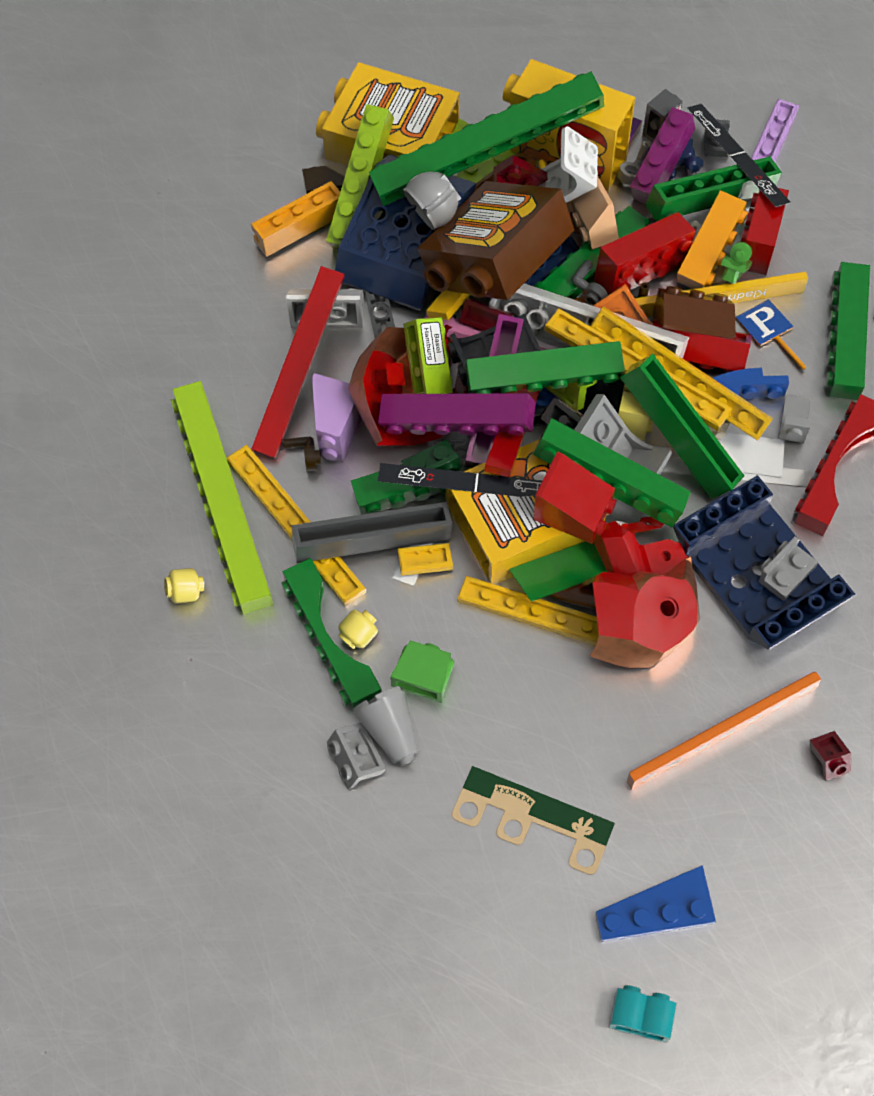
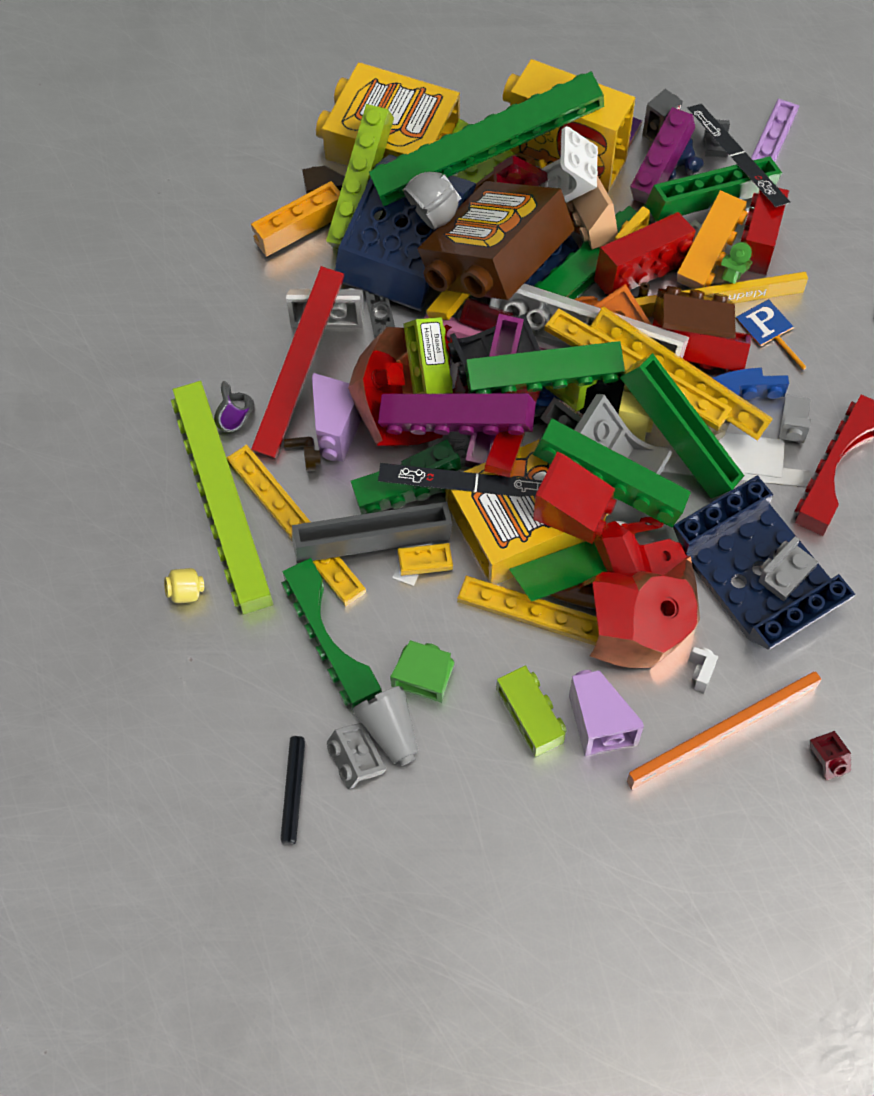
light yellow head [338,610,378,649] -> none
piece [452,766,615,875] -> none
dark grey plate [572,260,608,306] -> none
blue wing [595,865,716,943] -> none
teal brick [609,985,677,1042] -> none
light grey plate [618,141,651,185] -> none
green brick [826,262,870,400] -> none
none -> piece [214,381,254,433]
none -> black axle [280,736,305,845]
none -> lime brick [496,665,567,757]
none -> lavender slope [569,670,644,756]
none -> yellow plate [615,206,650,240]
none -> white bracket [689,647,719,694]

